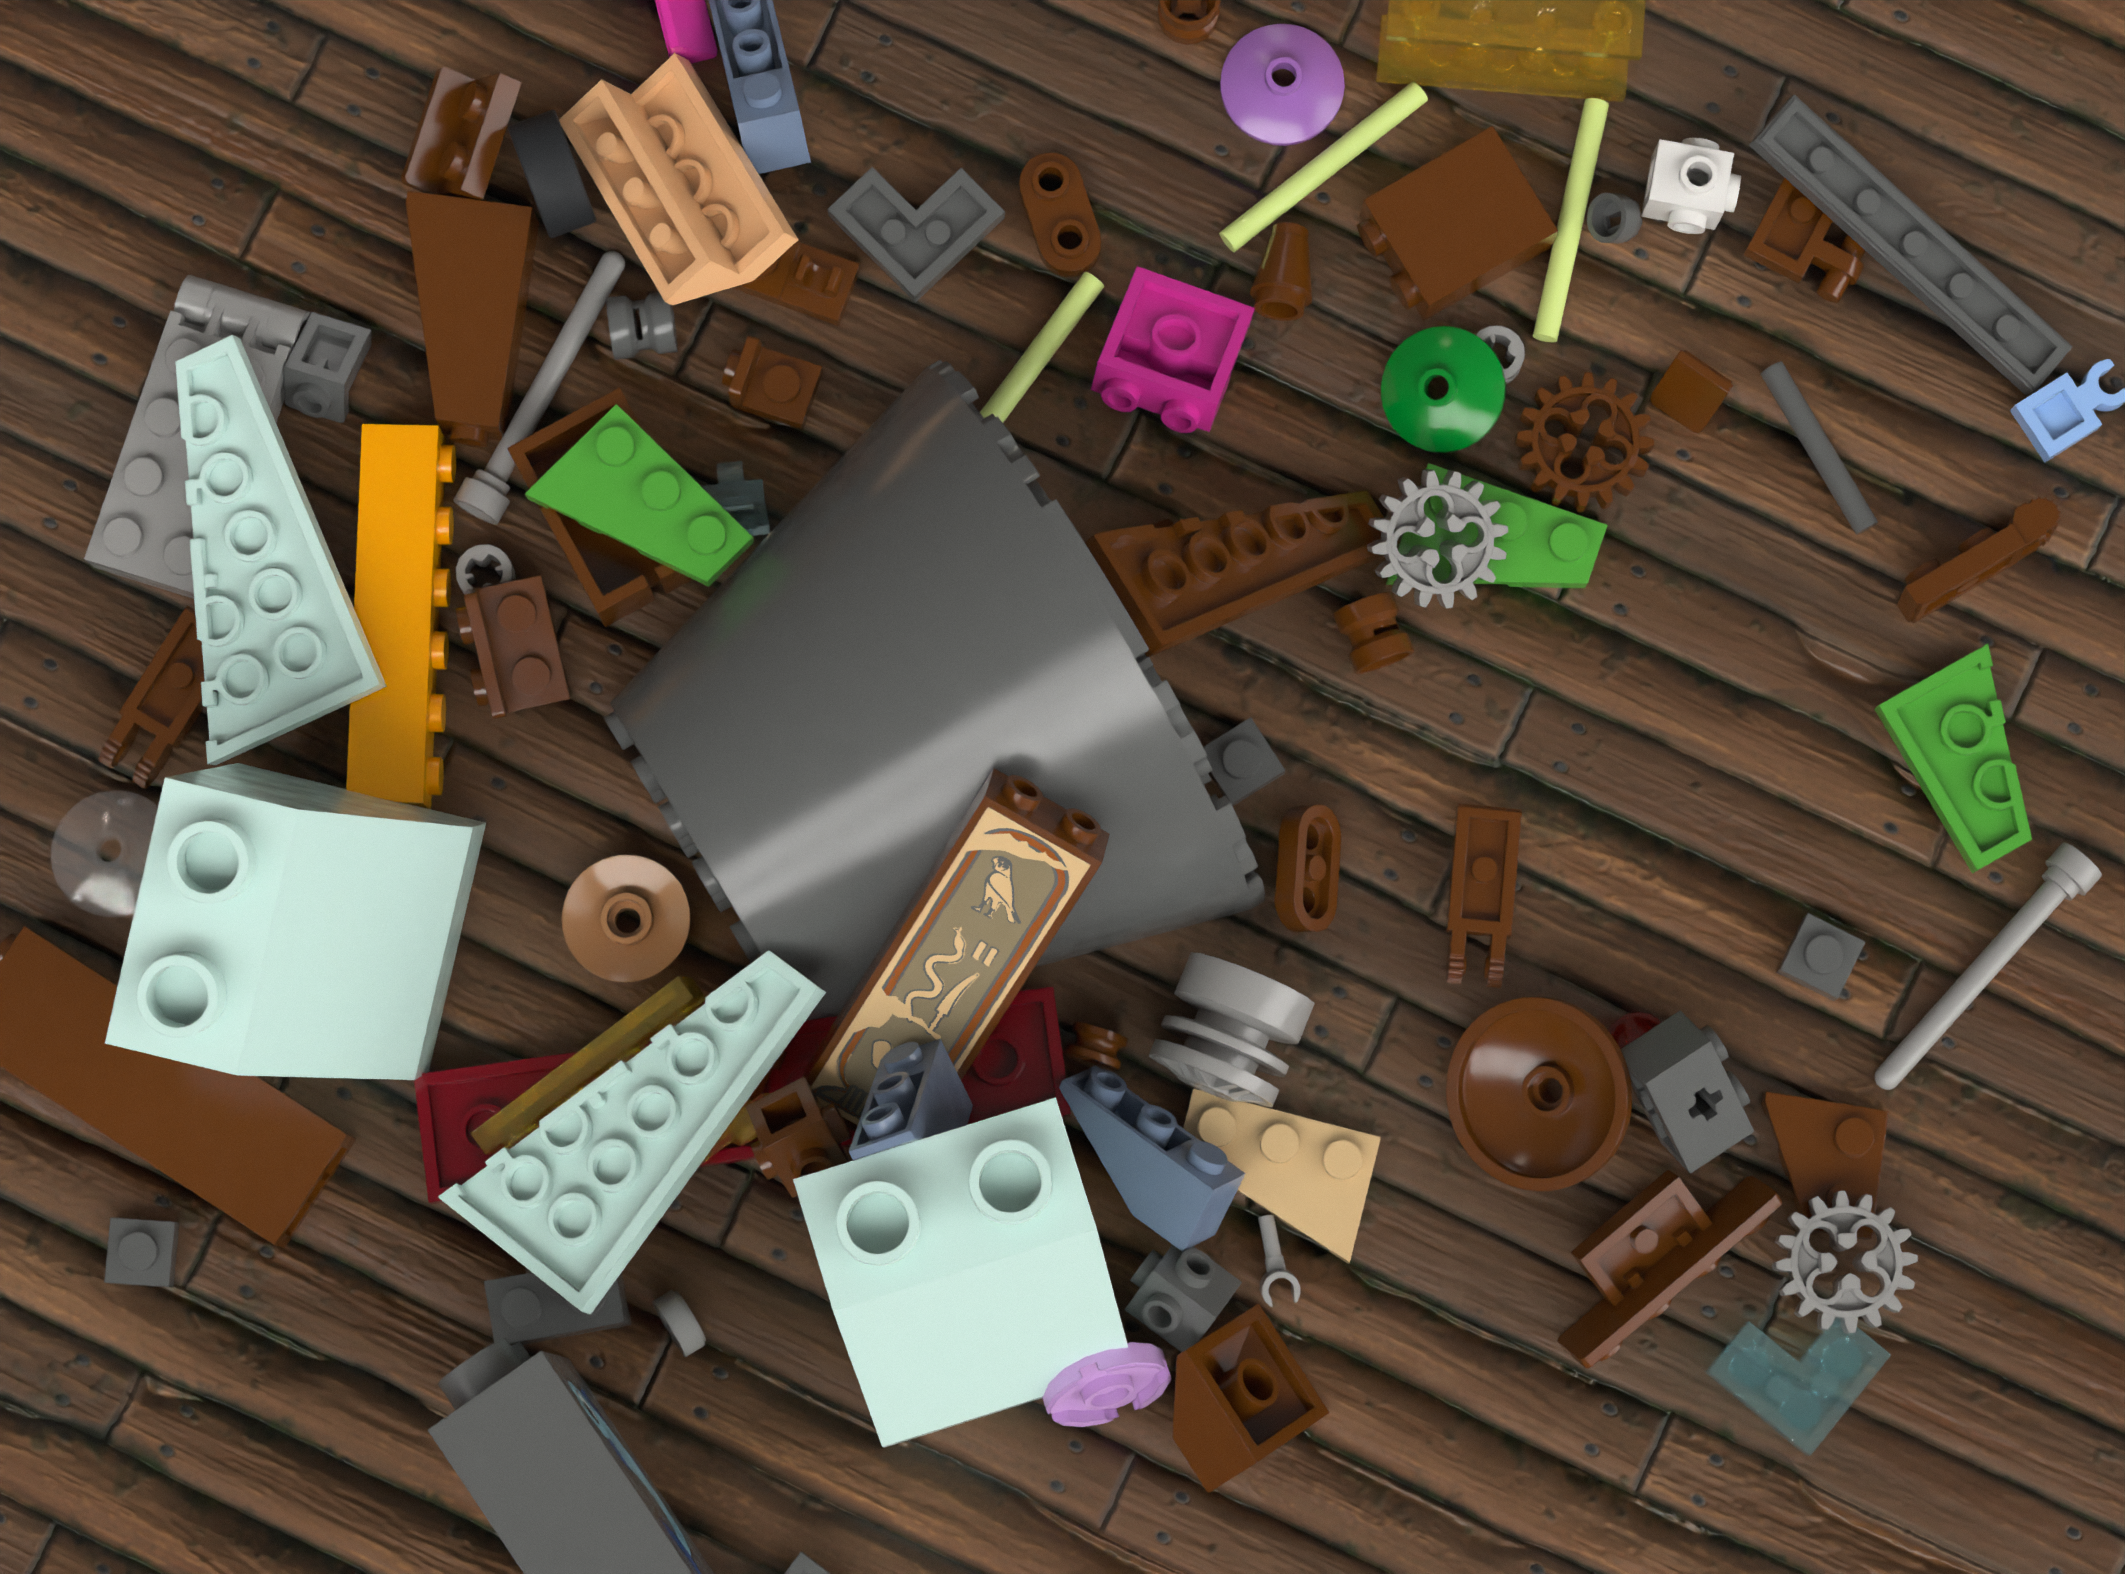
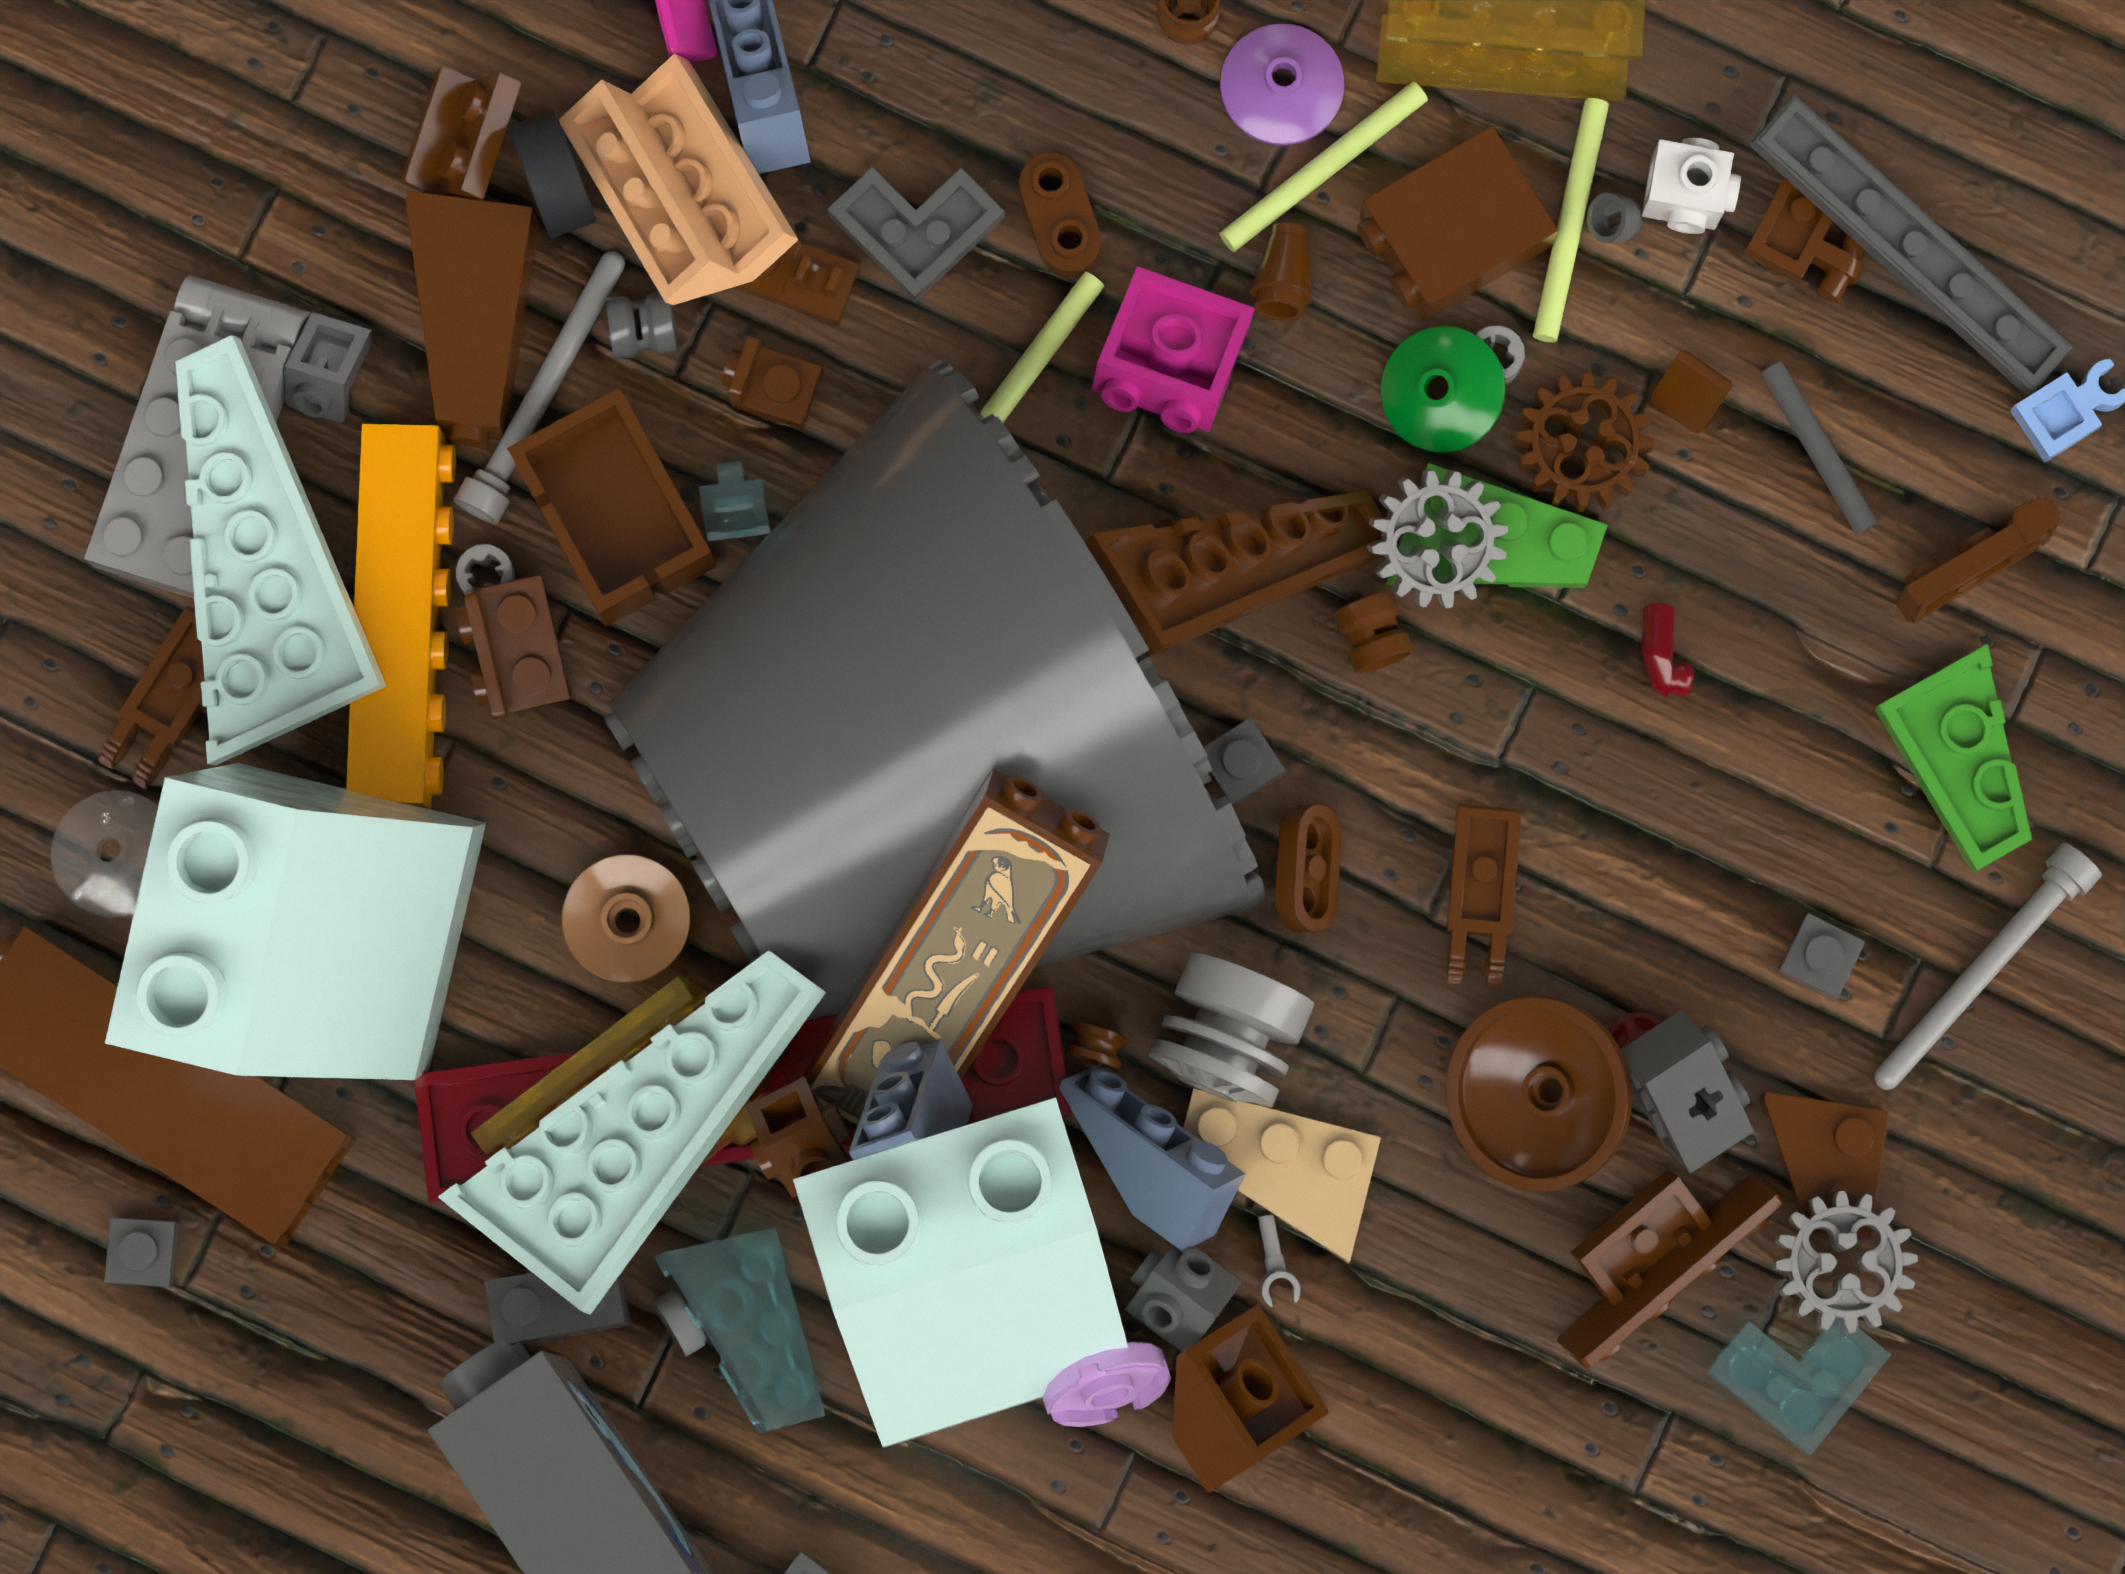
bright green wing [525,404,754,587] -> none
none -> clear light blue wing [654,1227,826,1434]
none -> dark red arm [1641,603,1693,698]

